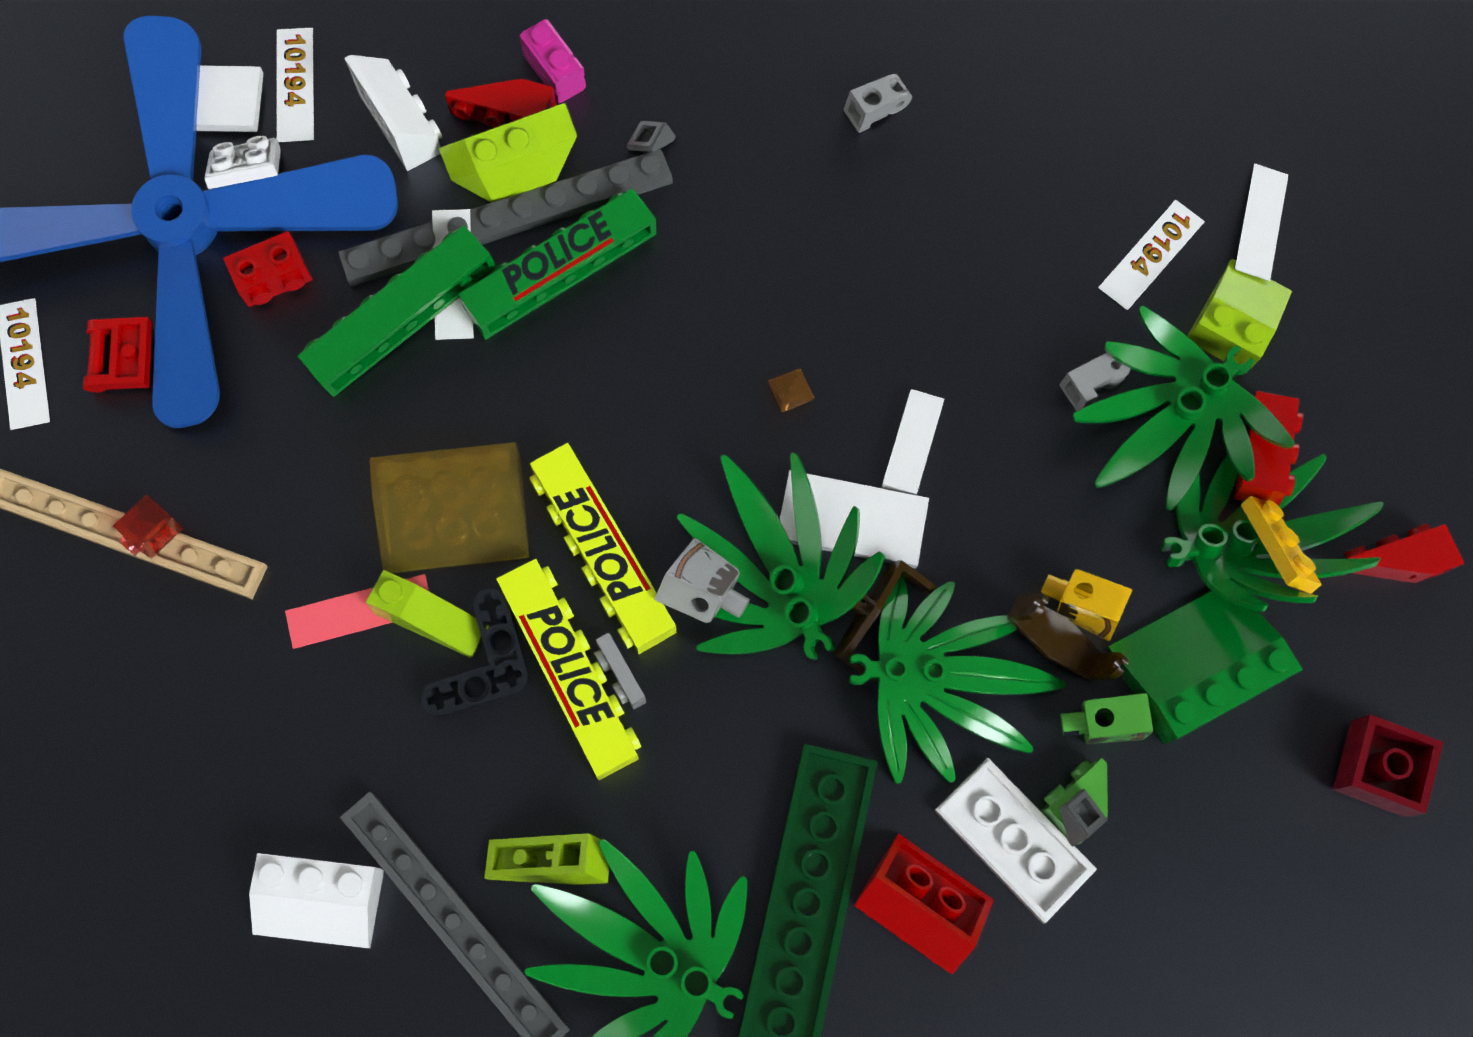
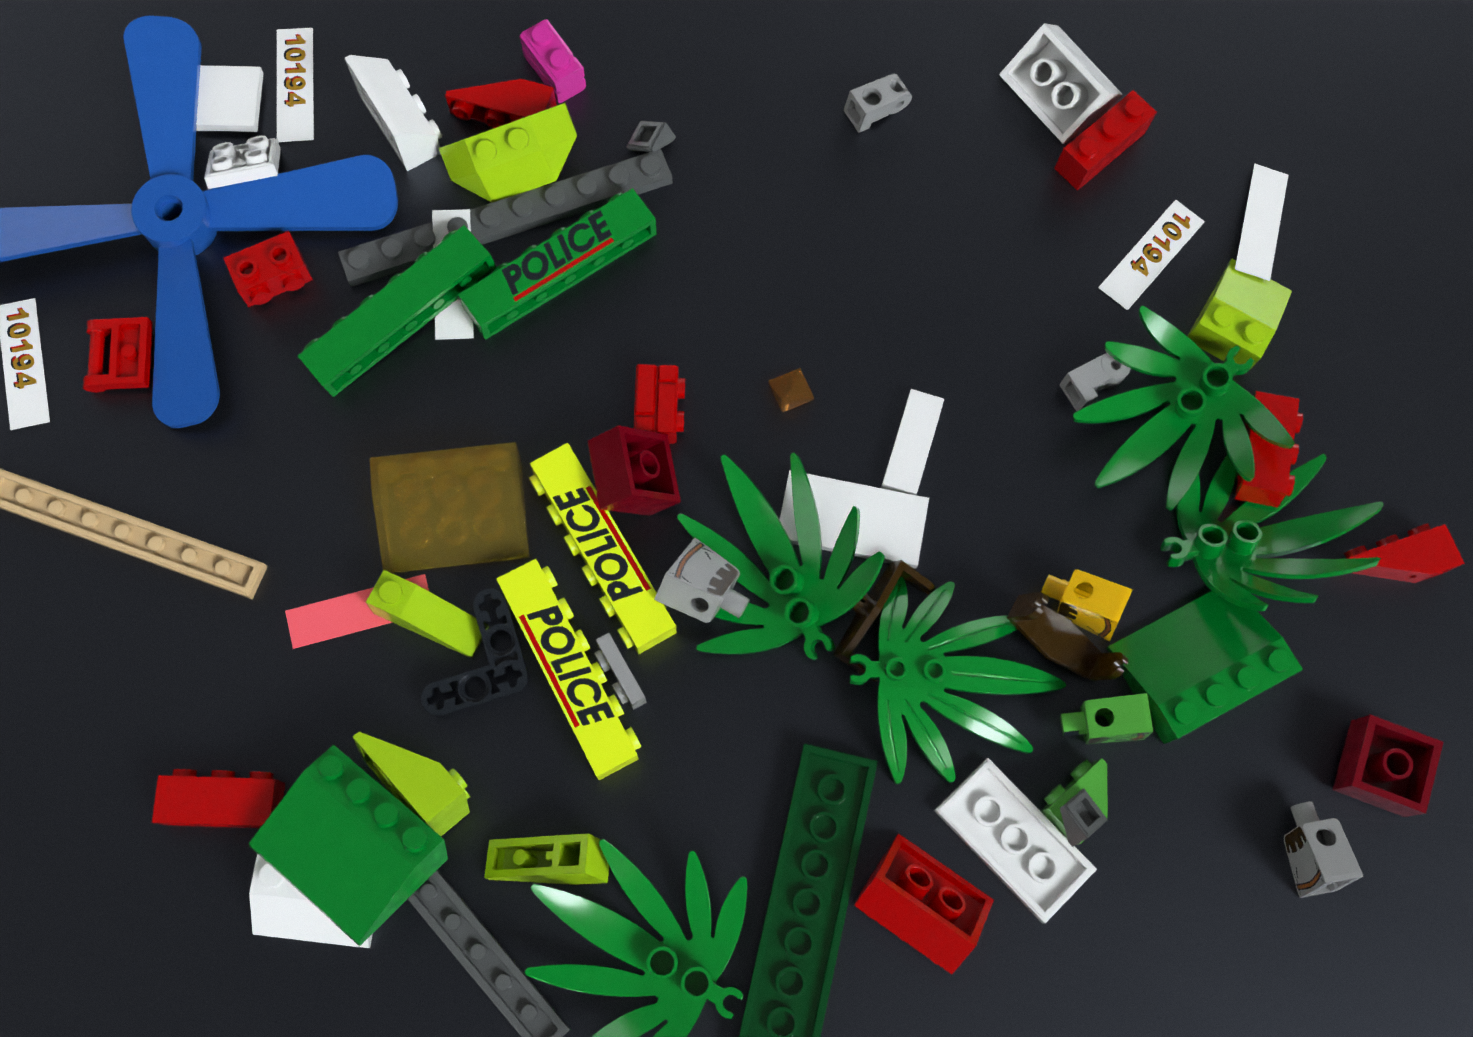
clear red brick [113,494,184,559] -> none
yellow plate [1241,496,1322,594] -> none
none -> red brick [152,769,285,828]
none -> green slope [249,745,448,947]
none -> lime slope [352,732,470,836]
none -> dark red brick [588,425,681,516]
none -> red brick [634,364,685,444]
none -> white slope [999,23,1123,144]
none -> red brick [1054,90,1157,191]
none -> light grey torso [1284,802,1364,898]

